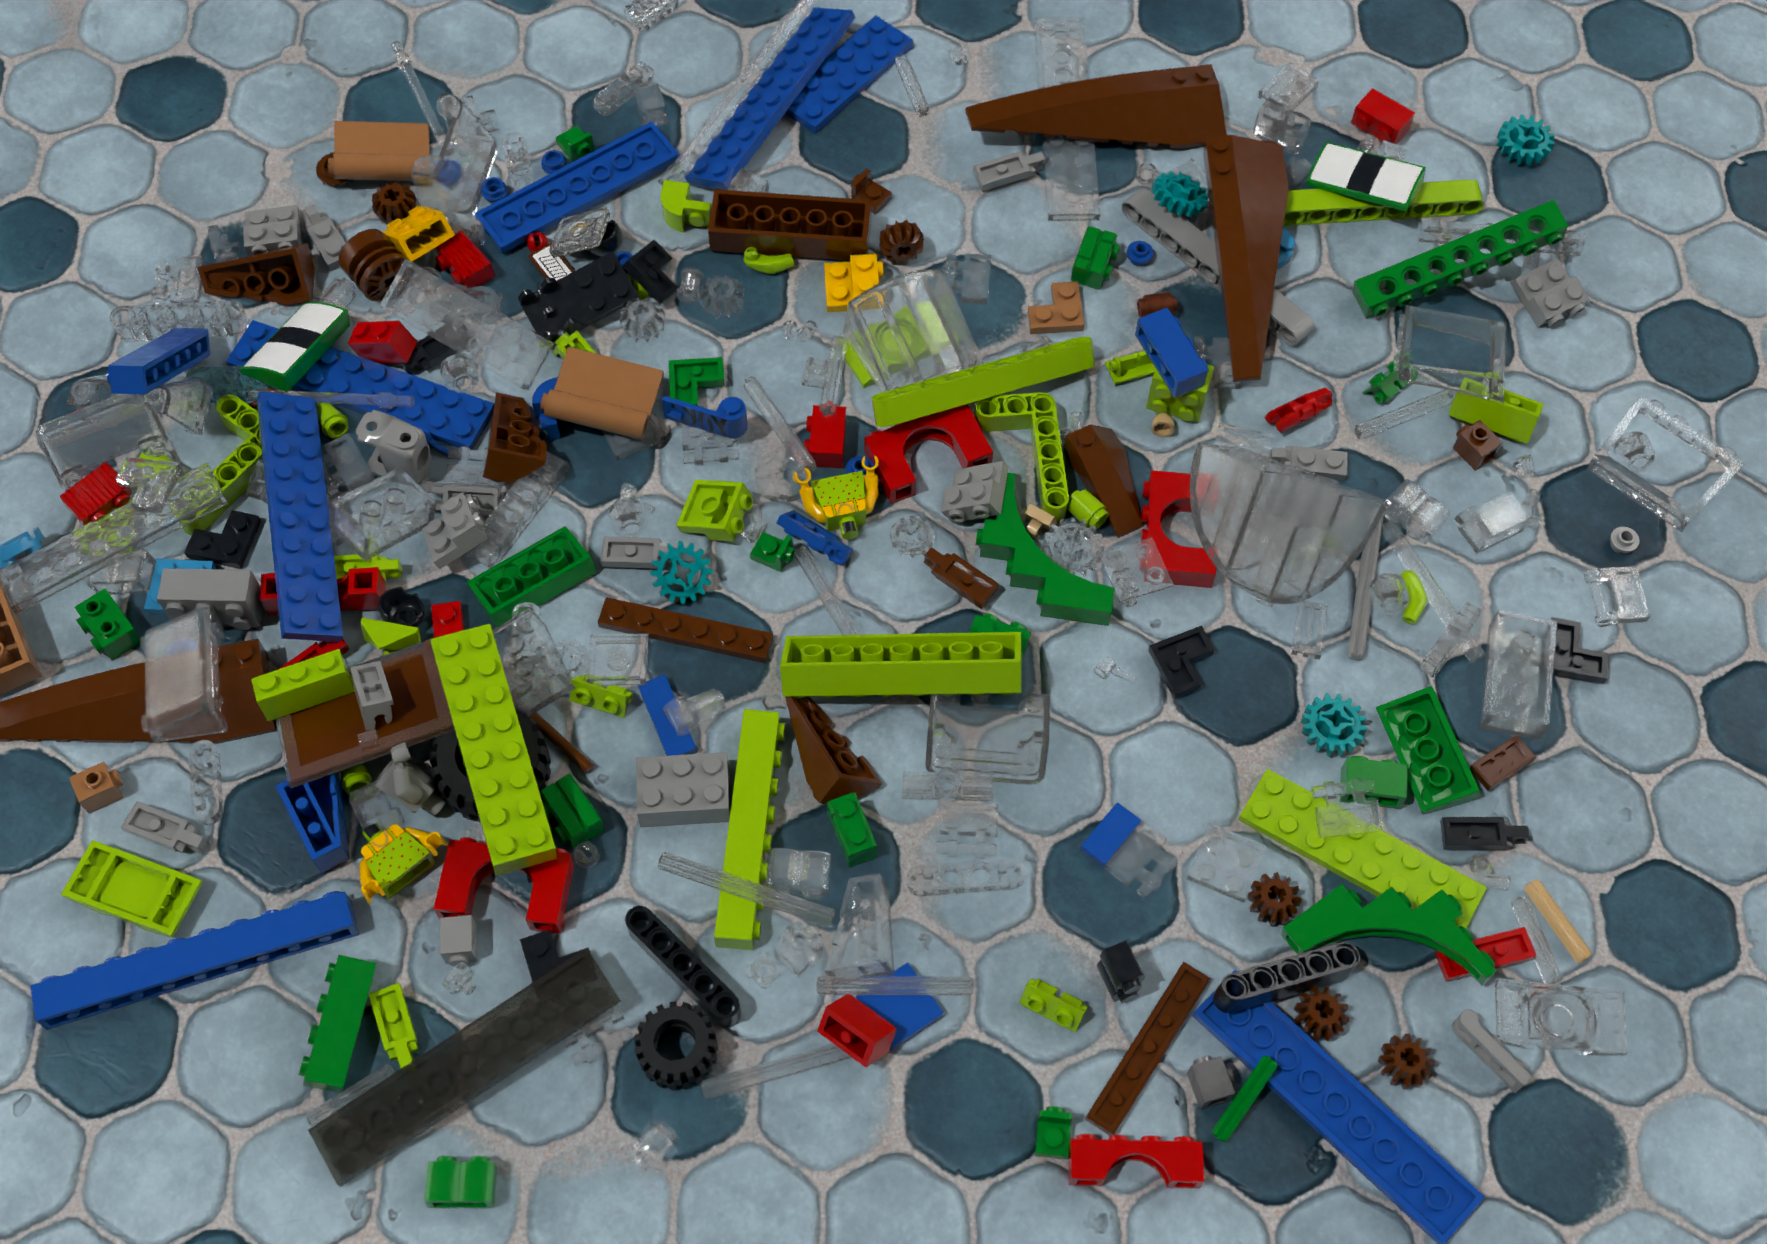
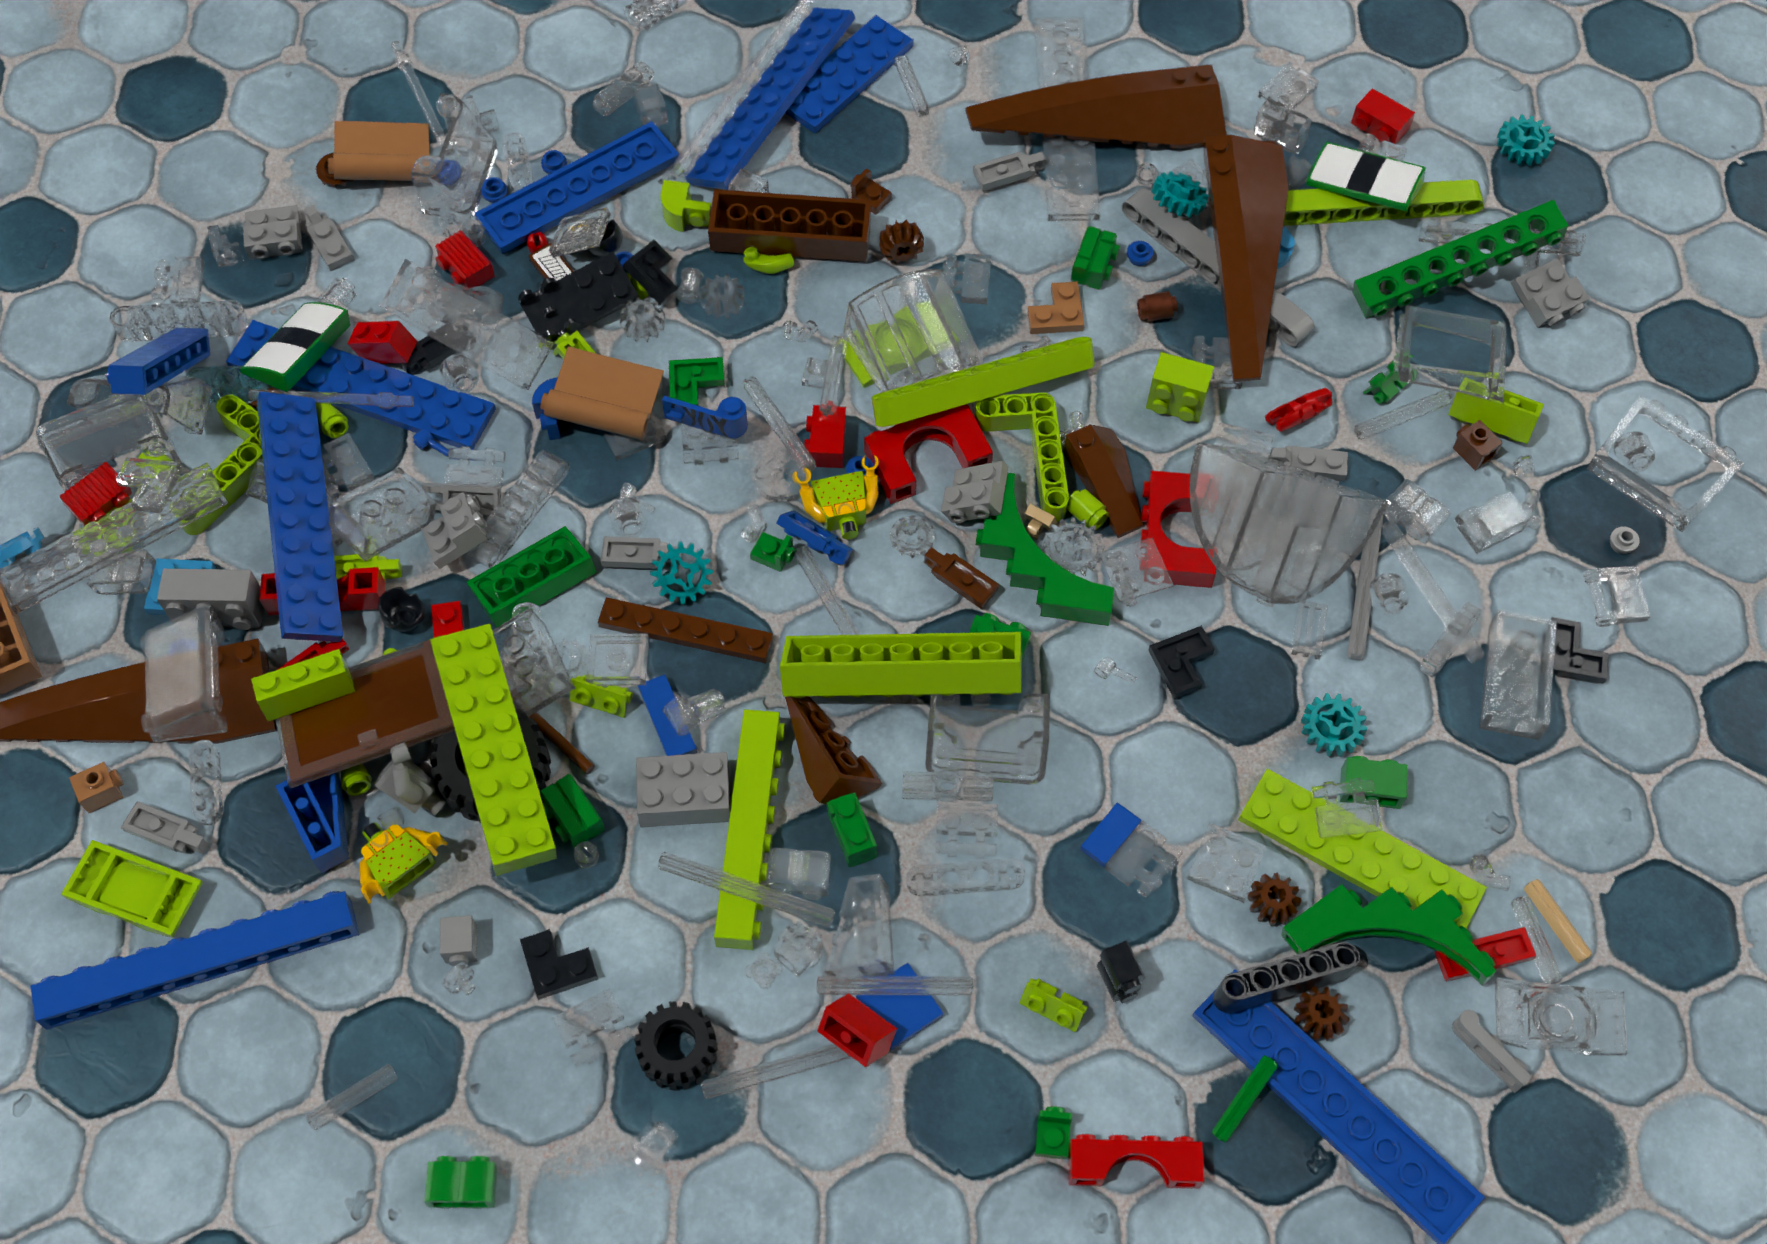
green brick [74,588,143,661] -> none
black plate [184,510,261,569] -> none
reddish brown wedge [197,243,315,305] -> none
green brick [299,954,376,1094] -> none
clear smoke plate [308,947,621,1187] -> none
reddish brown wheel [338,229,412,301] -> none
light grey hinge [350,661,393,731] -> none
clear brick [350,781,391,828] -> none
light grey piece [356,409,432,484] -> none
lime slope [360,617,422,651] -> none
lime hinge [369,983,419,1074] -> none
reddish brown gear [372,181,417,223] -> none
yellow brick [383,205,455,262] -> none
red arch [433,837,575,934] -> none
reddish brown wedge [483,392,547,483] -> none
green bracket [555,125,595,162] -> none
black beam [625,906,741,1028] -> none
lime plate [676,480,753,542] -> none
yellow plate [824,254,885,312] -> none
reddish brown tile [1085,961,1211,1136] -> none
lime hinge [1104,350,1155,385] -> none
blue brick [1135,308,1208,398] -> none
tan hinge [1151,413,1174,437] -> none
flat silver brick [1187,1055,1235,1110] -> none
green slope [1376,686,1480,814] -> none
reddish brown gear [1378,1033,1435,1090] -> none
lime arm [1397,570,1427,625] -> none
black hinge [1440,817,1529,850] -> none
reddish brown plate [1469,734,1536,791] -> none

